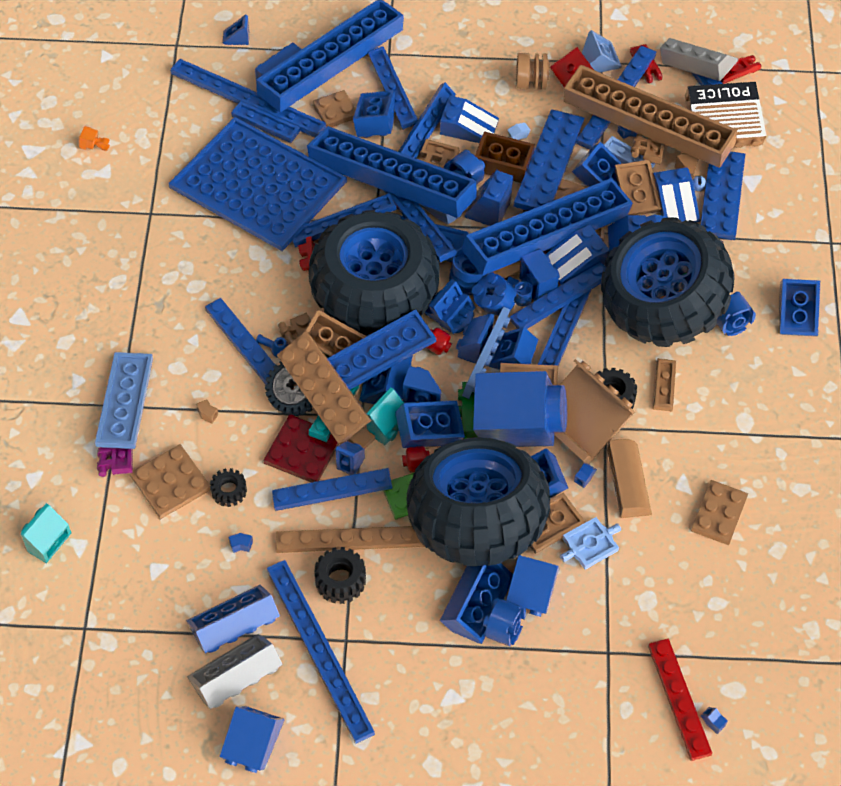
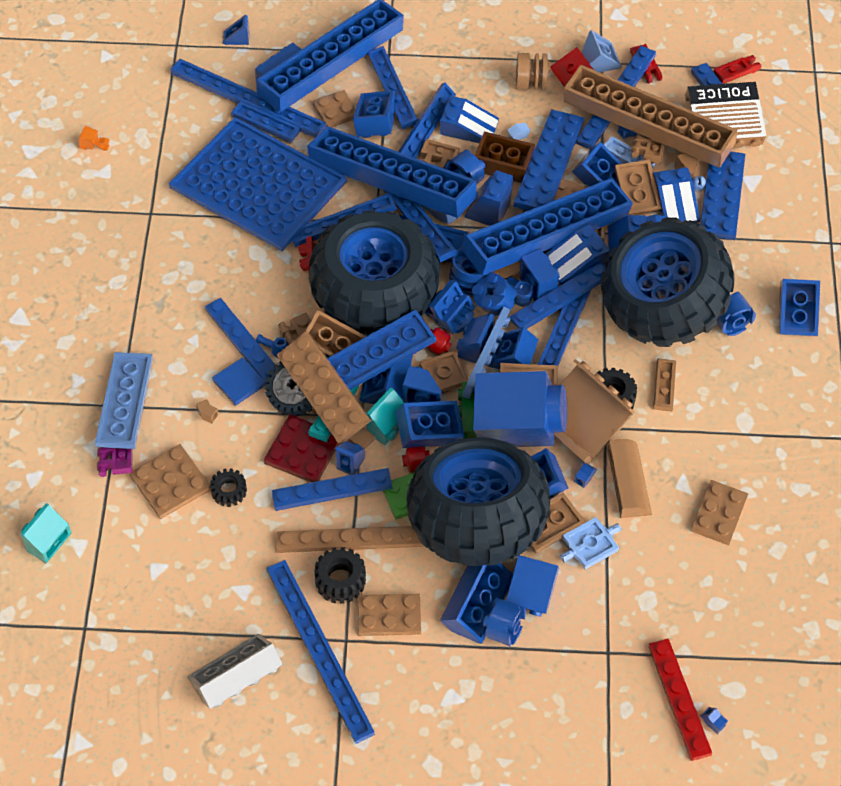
slope [186,585,280,653] -> none
blue slope [220,706,285,773] -> none
blue piece [229,533,253,553] -> none
light grey slope [660,38,738,81] -> none
none -> blue tile [212,357,266,406]
none -> medium nougat plate [359,594,421,636]
none -> medium nougat plate [420,350,469,393]

